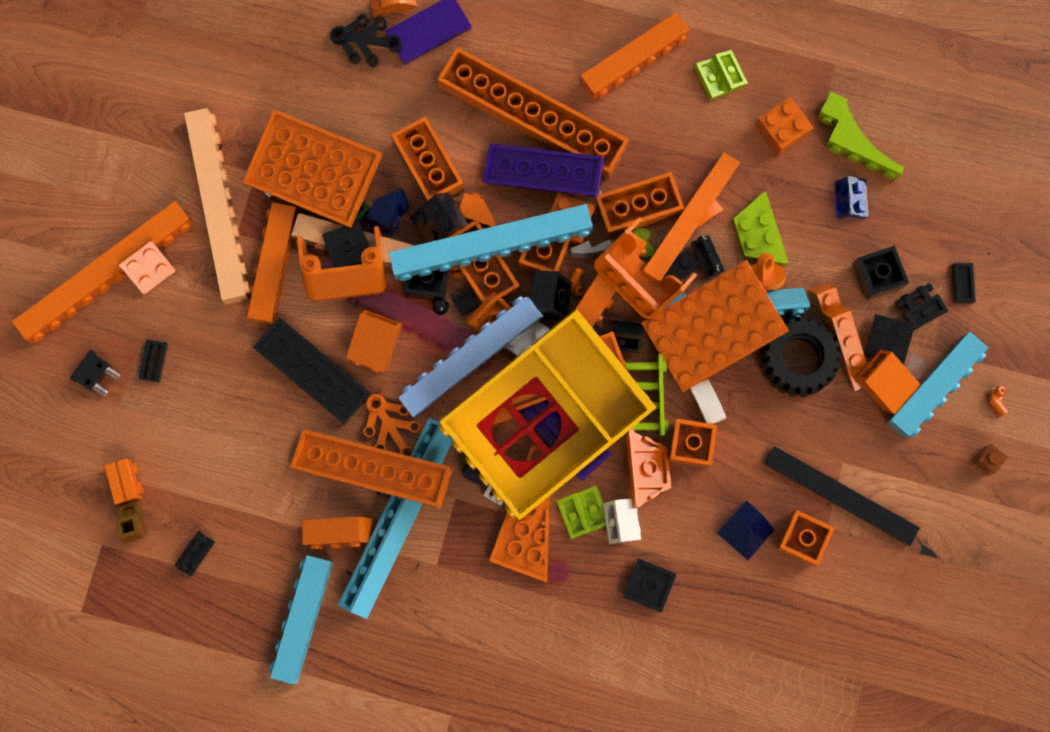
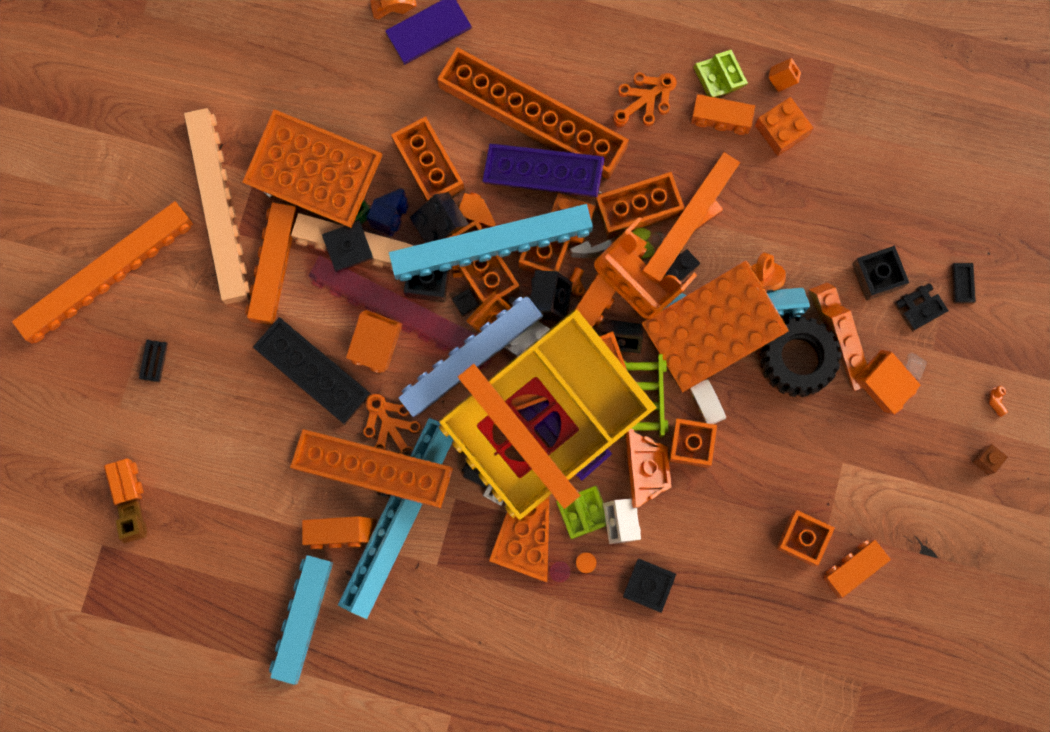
black piece [70,350,120,397] -> none
plate [118,239,176,295] -> none
black hinge [175,531,215,577] -> none
orange windscreen [297,226,387,302] -> none
black plant [330,14,403,68] -> none
black hinge [432,300,449,315] -> none
orange brick [580,12,690,101] -> none
black hinge [691,235,725,279] -> none
clear blue slope [717,501,775,560] -> none
lime wing [733,192,788,266] -> none
black tile [764,446,920,546] -> none
lime arch [817,92,905,180] -> none
clear blue bracket [835,176,869,219] -> none
black plate [864,314,915,364] -> none
medium azure brick [886,332,989,439] -> none
none -> orange tile [458,364,581,509]
none -> orange tile [576,553,597,574]
none -> orange plant [613,72,677,127]
none -> orange brick [691,94,755,135]
none -> orange panel [768,57,801,92]
none -> orange brick [823,540,891,598]

